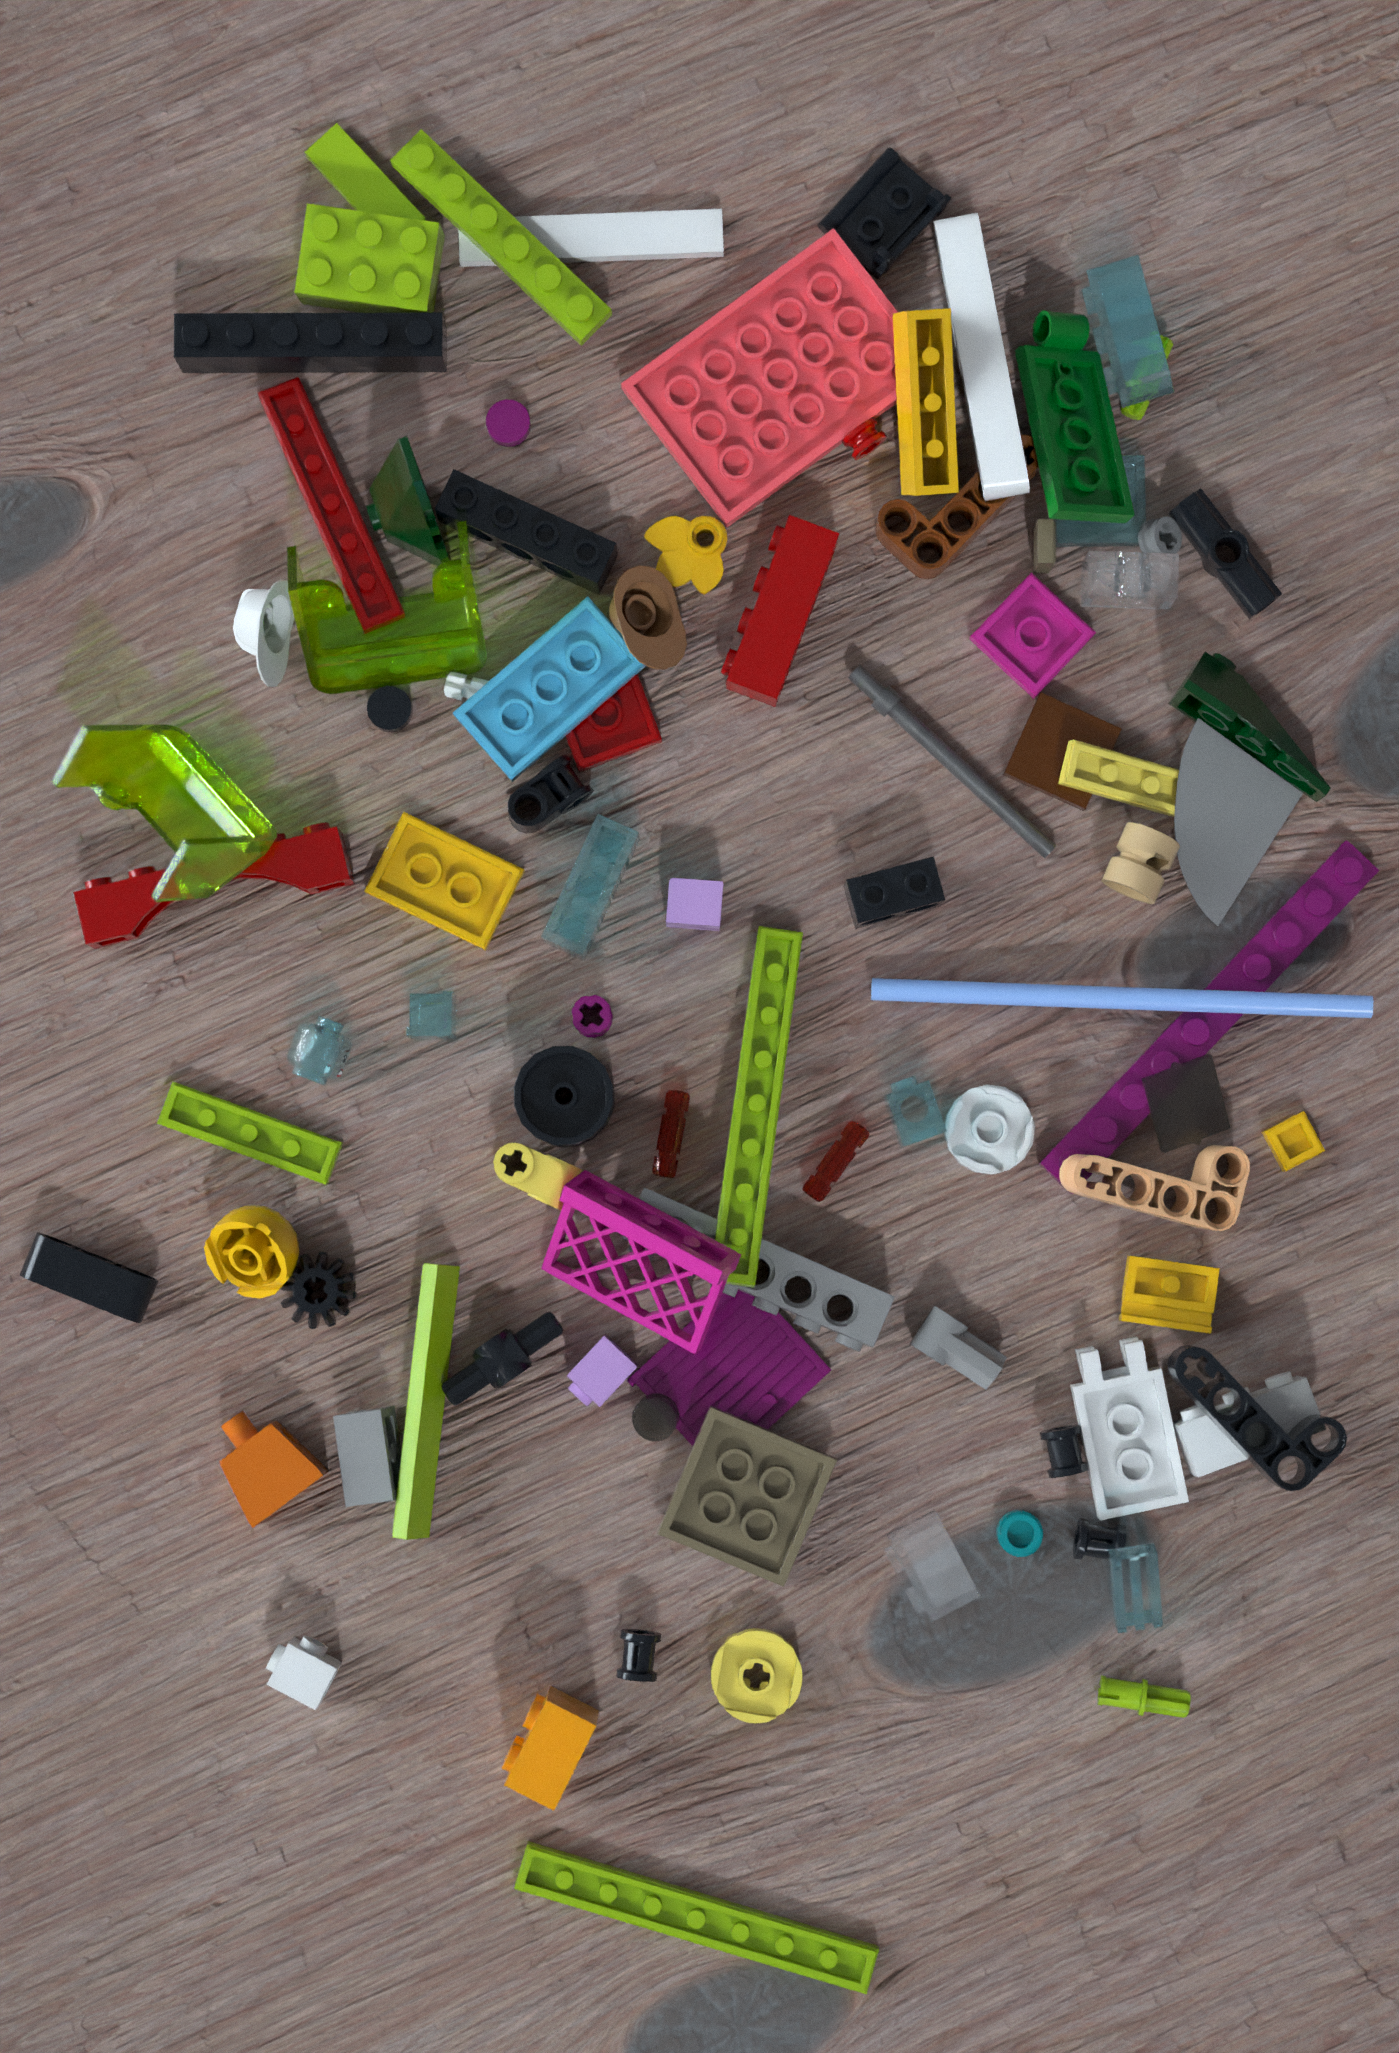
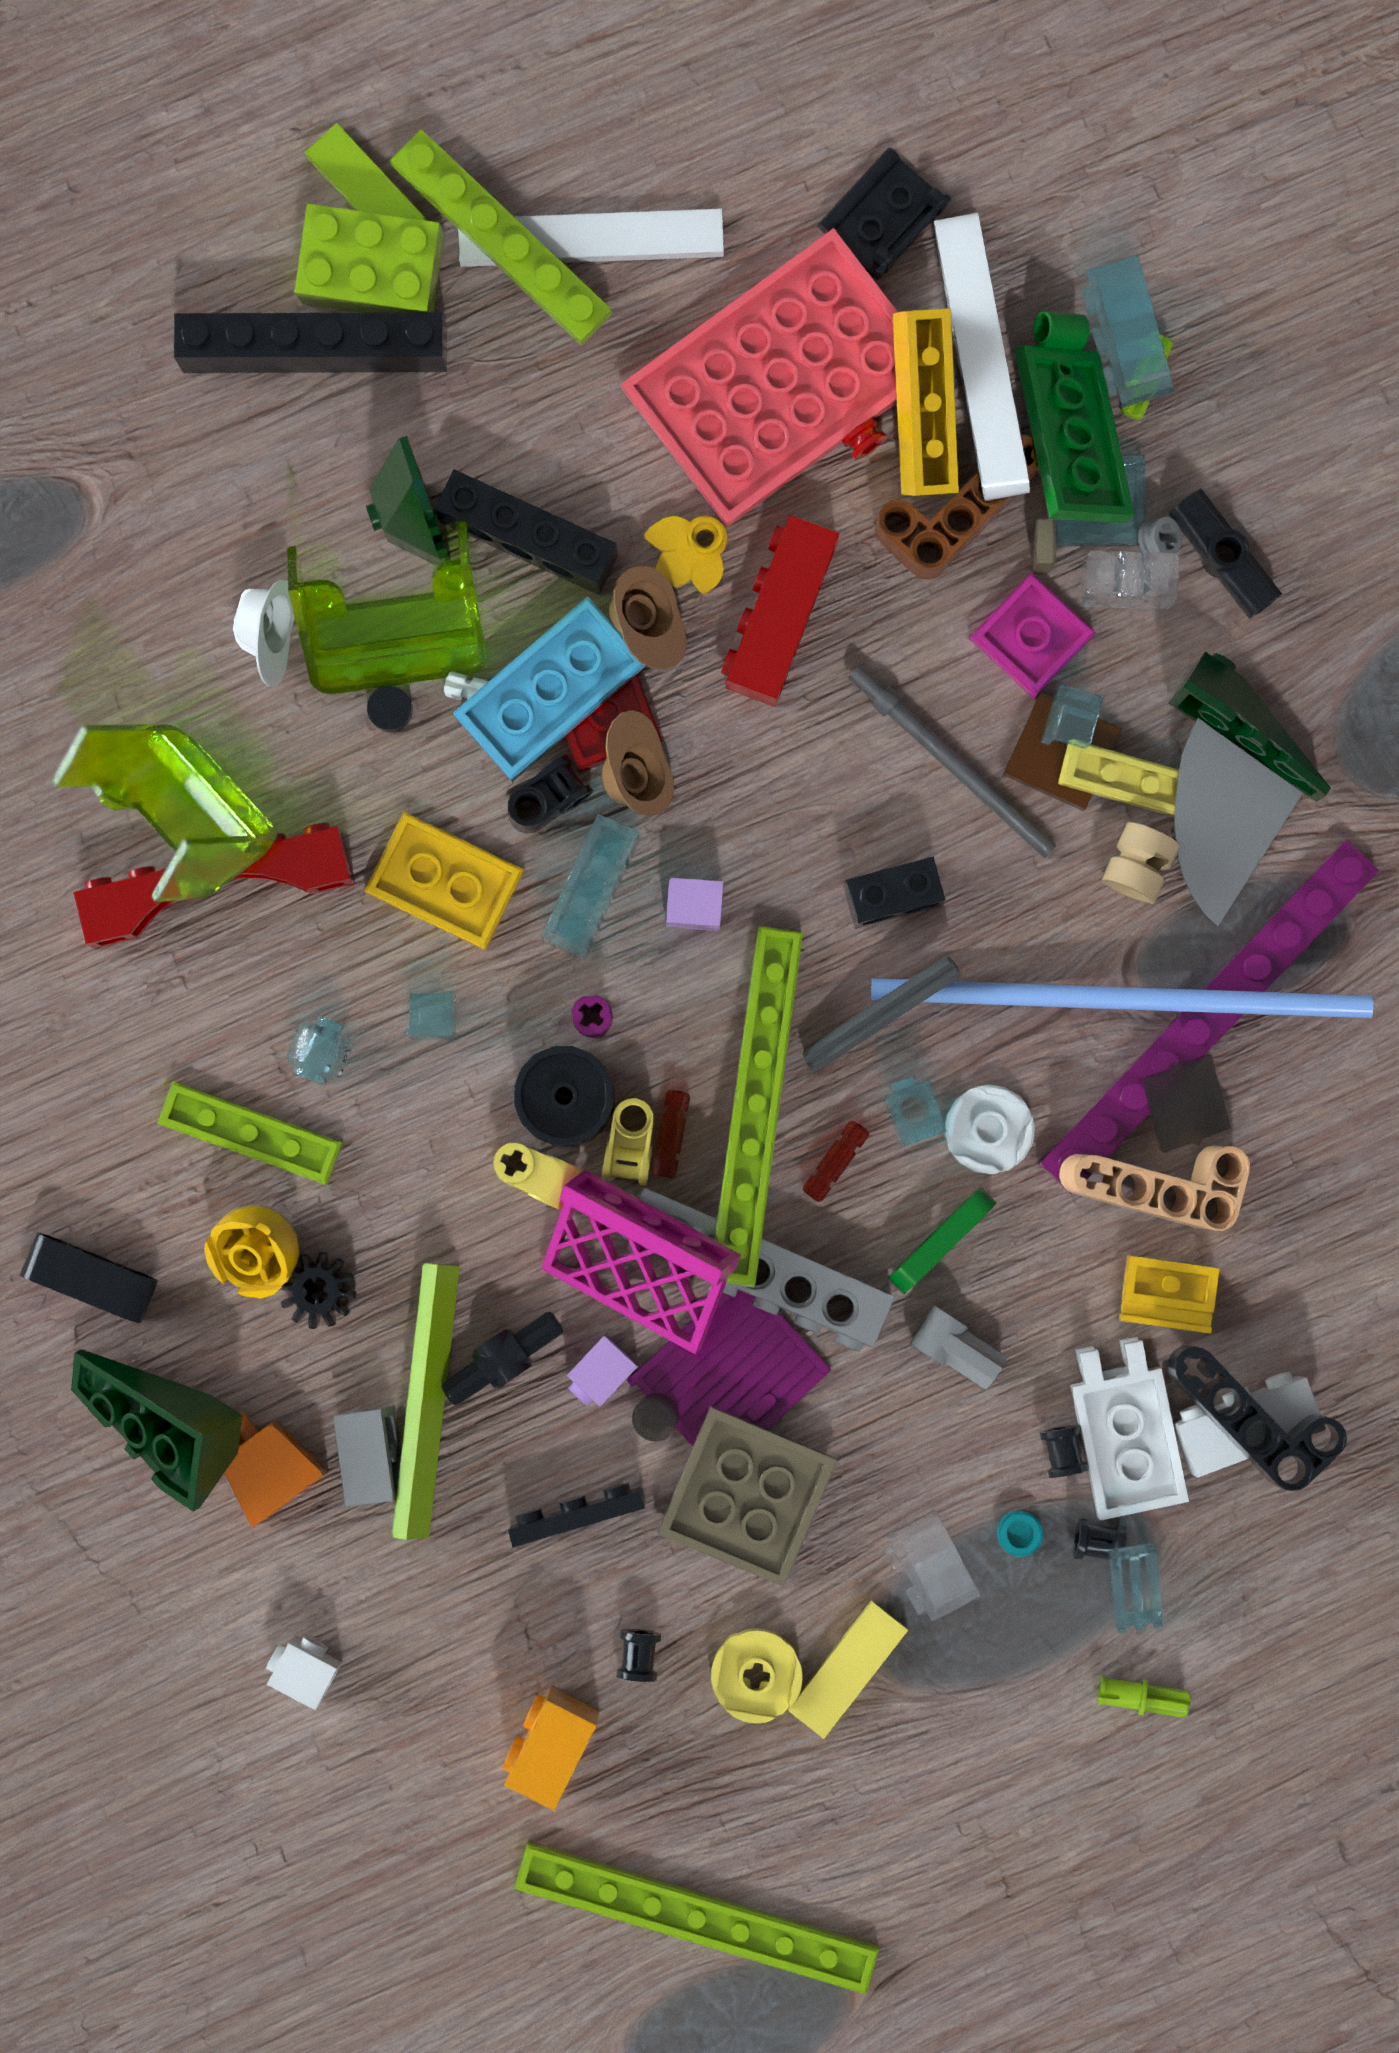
red tile [258,376,405,634] -> none
magenta tile [486,399,531,447] -> none
yellow tile [1262,1111,1325,1172] -> none
none -> dark green wedge [71,1349,243,1511]
none -> black plate [508,1482,646,1547]
none -> medium nougat piece [602,710,674,817]
none -> light yellow piece [602,1098,654,1186]
none -> light yellow tile [788,1600,908,1739]
none -> dark grey axle [802,956,960,1071]
none -> green beam [888,1186,997,1294]
none -> clear light blue panel [1041,684,1104,749]

